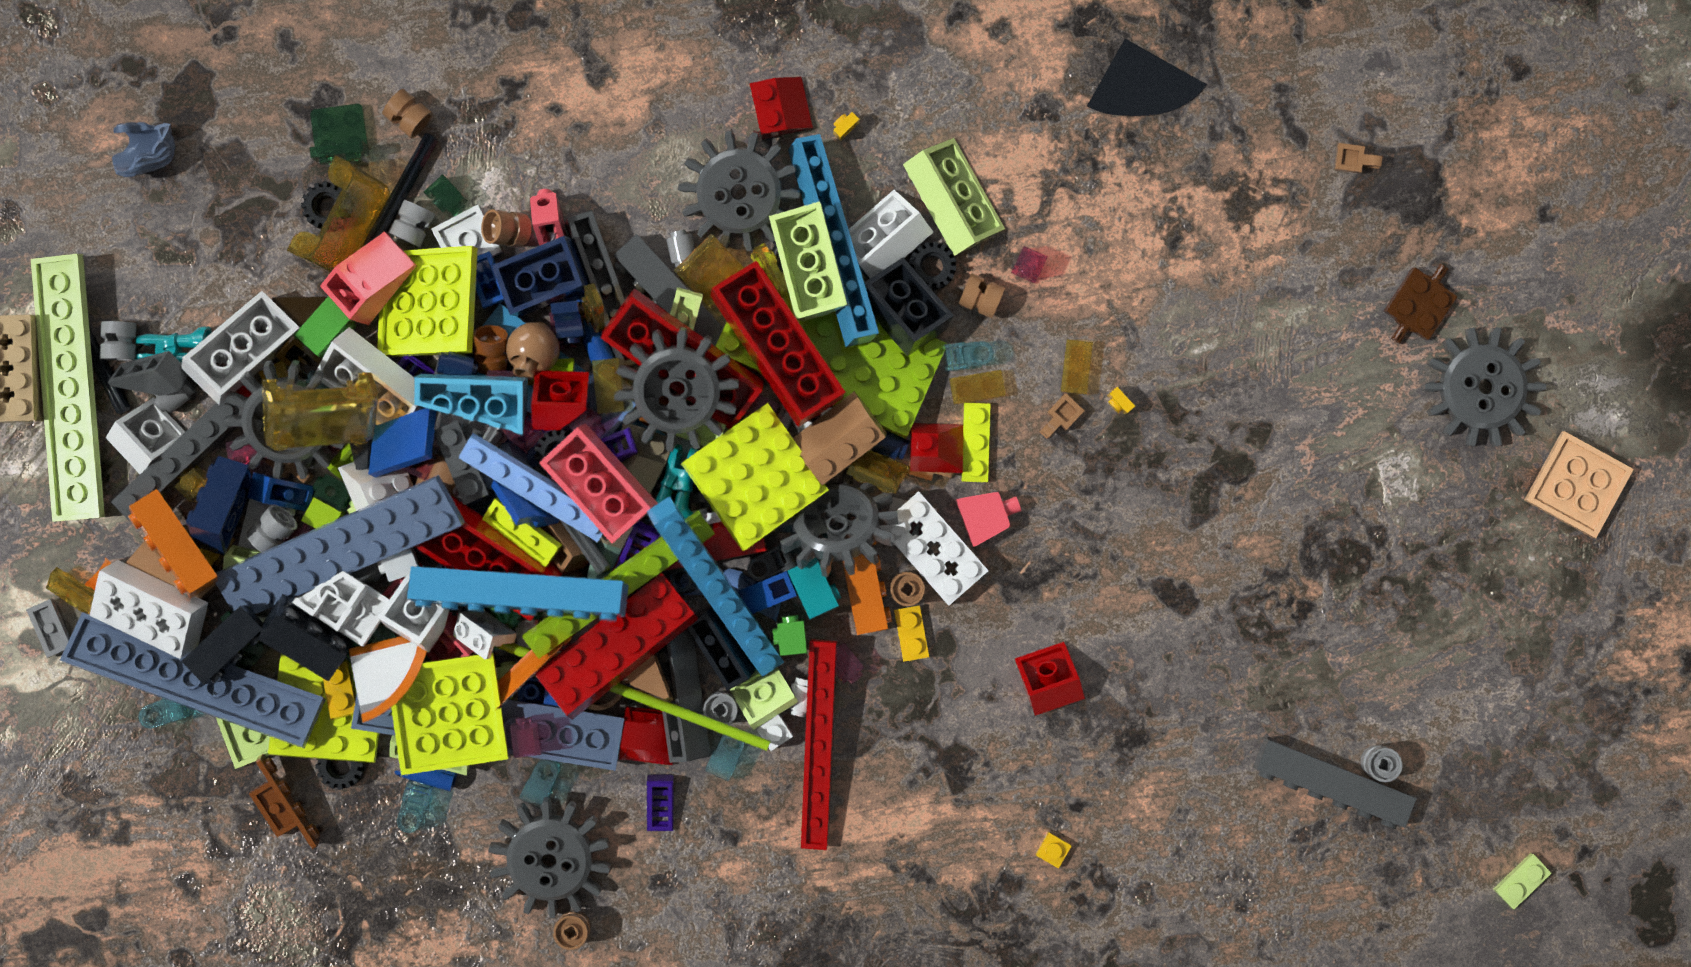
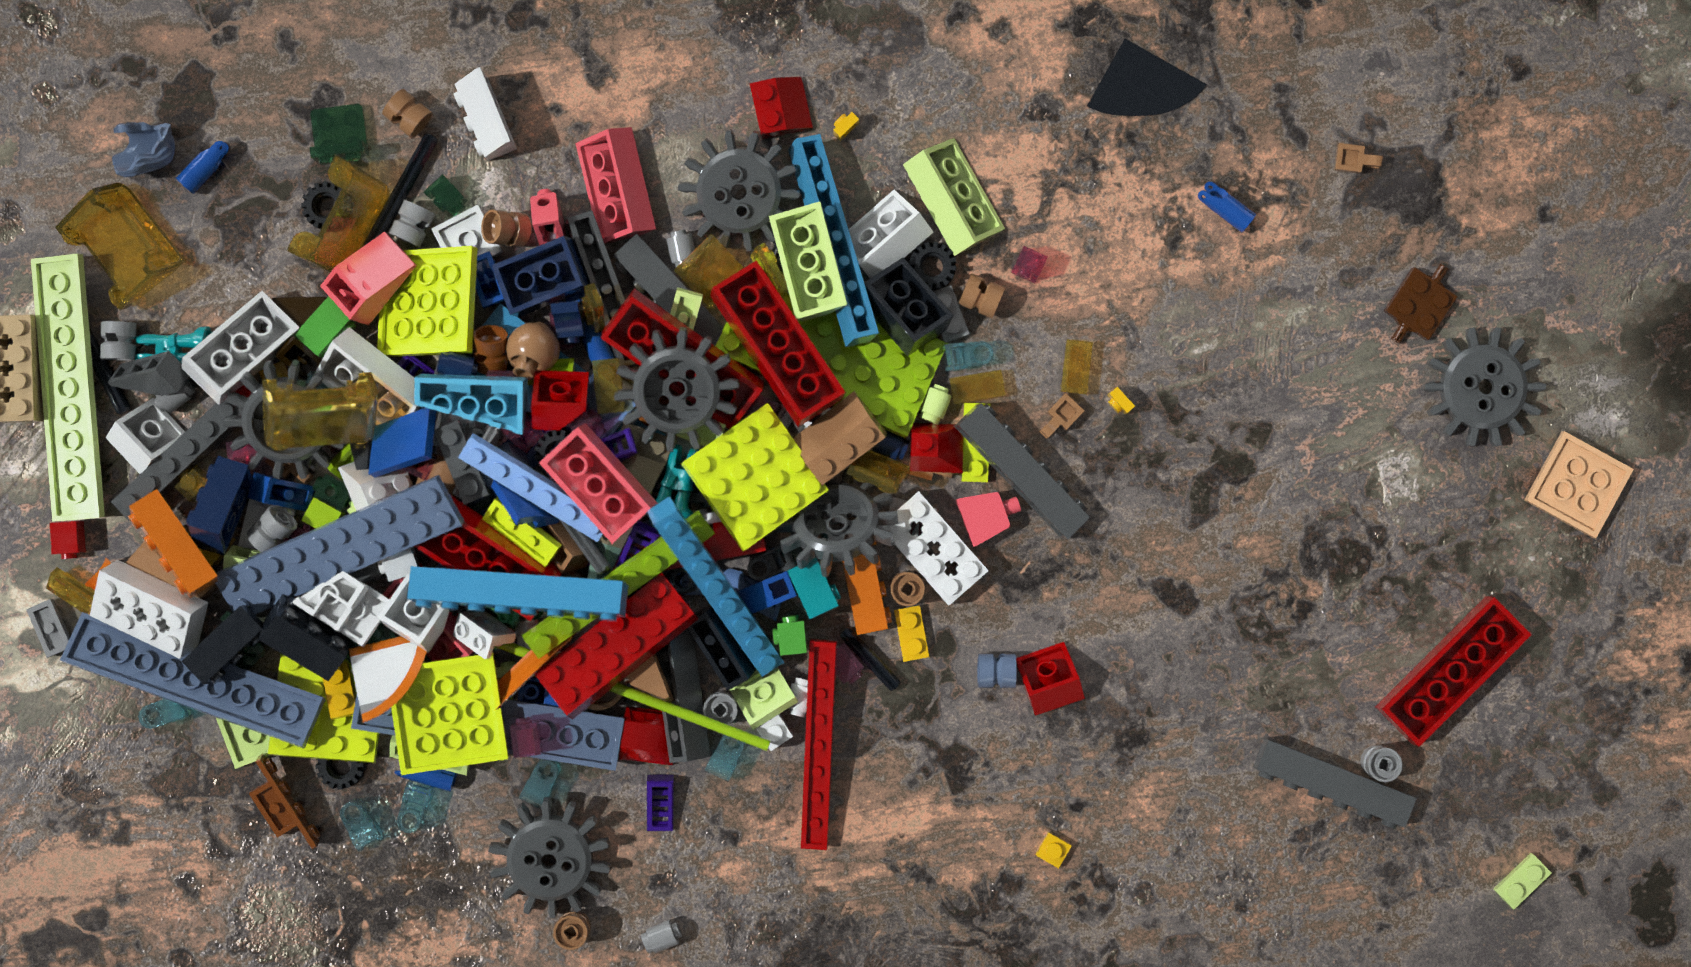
none -> red brick [49,521,86,559]
none -> clear yellow windscreen [55,183,183,311]
none -> blue piece [176,141,229,194]
none -> clear light blue piece [340,798,384,852]
none -> white slope [453,67,517,161]
none -> coral slope [575,127,656,244]
none -> light grey brick [641,919,682,953]
none -> black axle [840,627,901,691]
none -> yellowish green brick [919,384,952,425]
none -> light grey plate [933,285,969,343]
none -> dark grey brick [954,403,1090,540]
none -> sand blue wheel [977,654,1016,688]
none -> blue piece [1198,181,1256,233]
none -> red brick [1375,596,1532,747]

